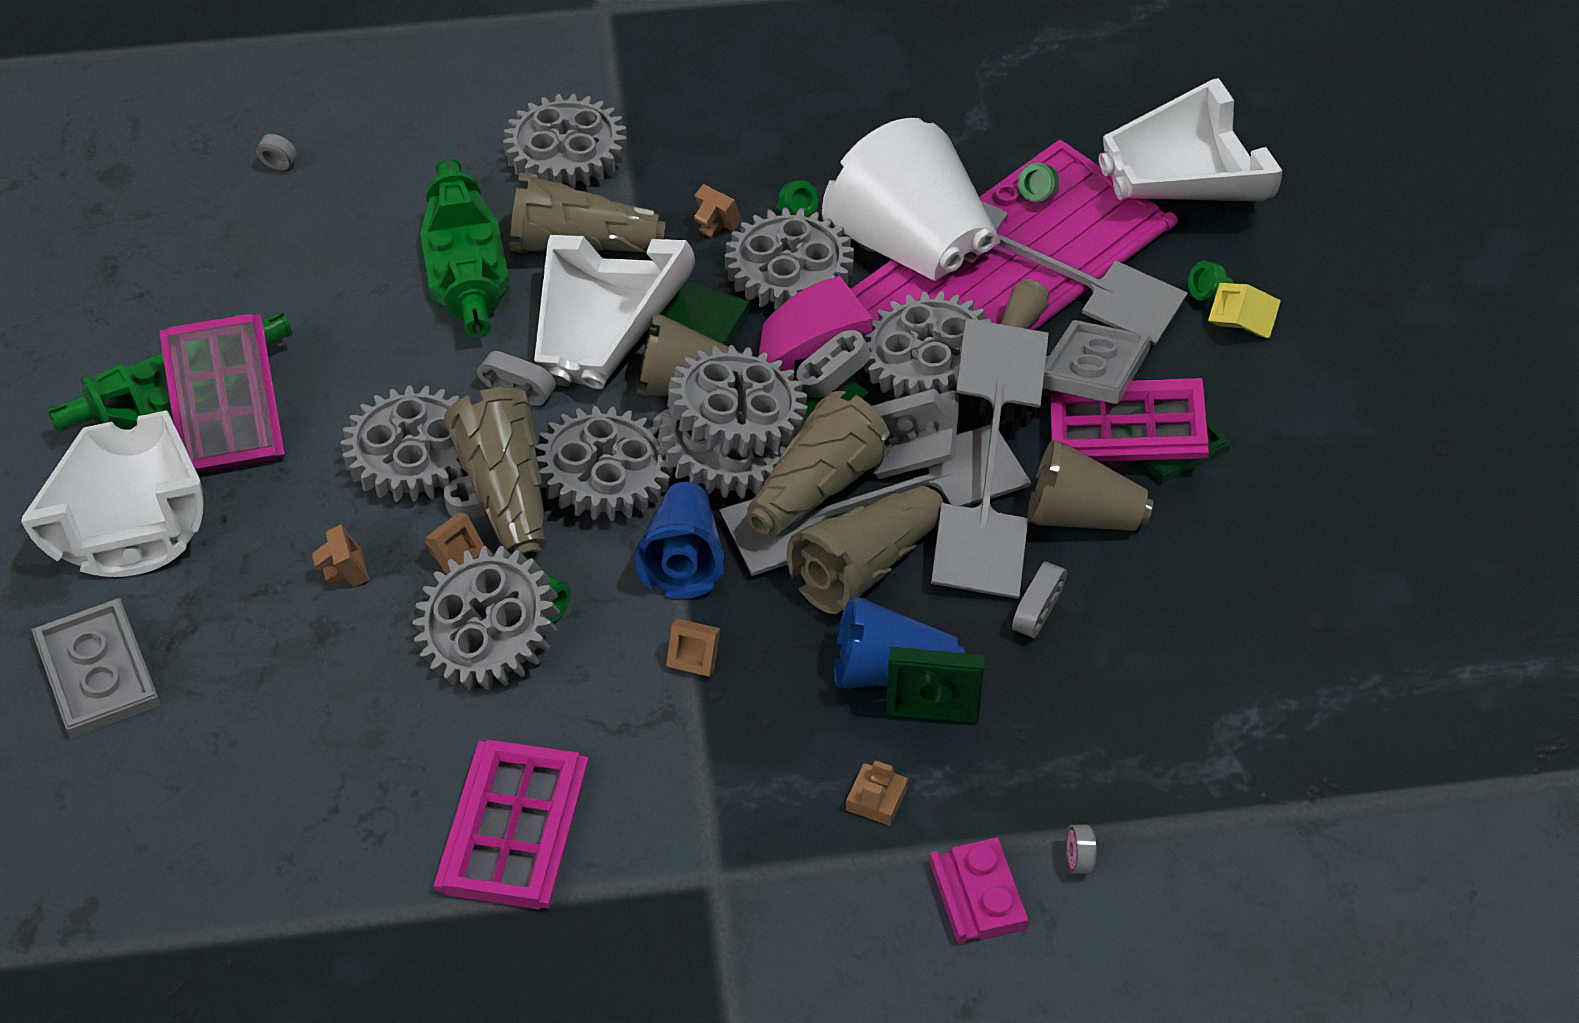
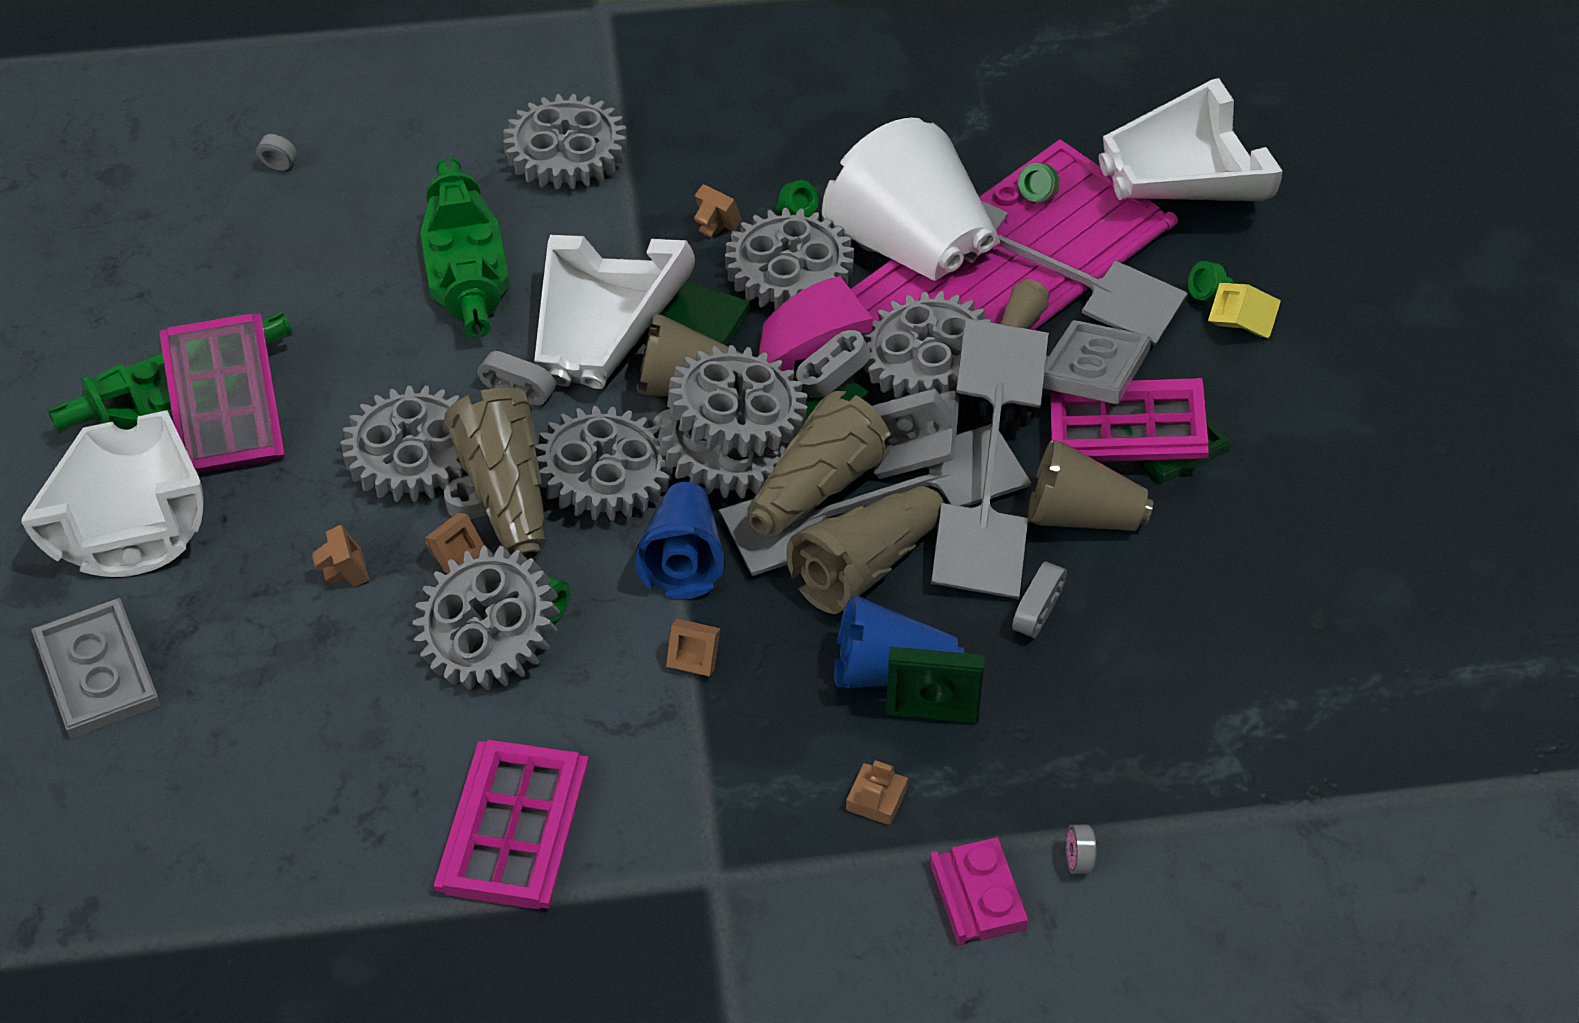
dark tan cone [510,172,666,254] -> none

